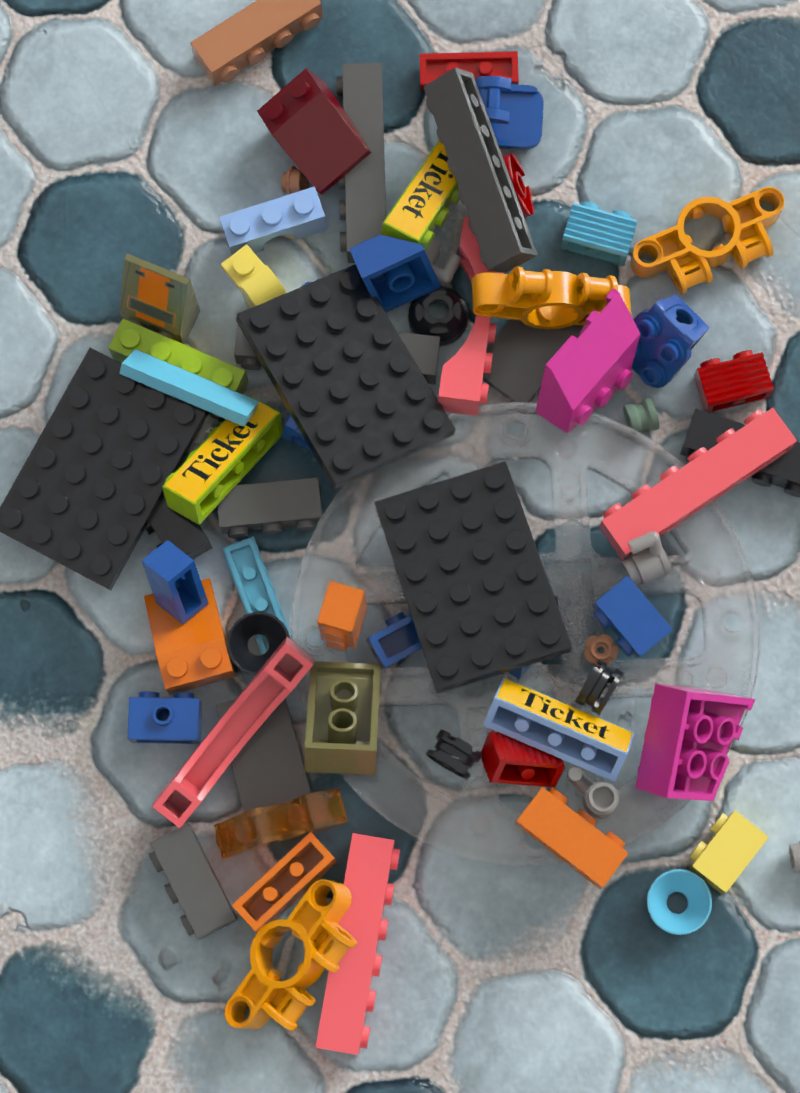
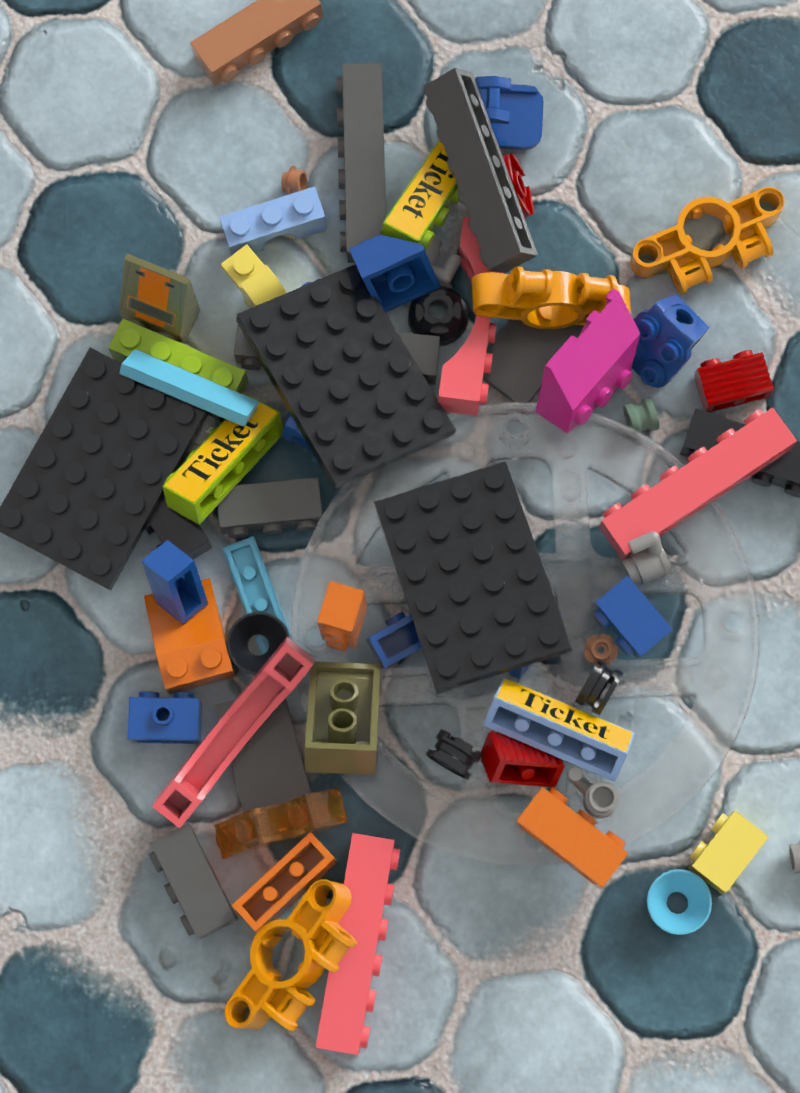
dark red slope [257,68,372,195] -> none
red plate [419,51,519,90] -> none
medium azure brick [561,201,638,266] -> none
dark pink wedge [635,683,755,801] -> none

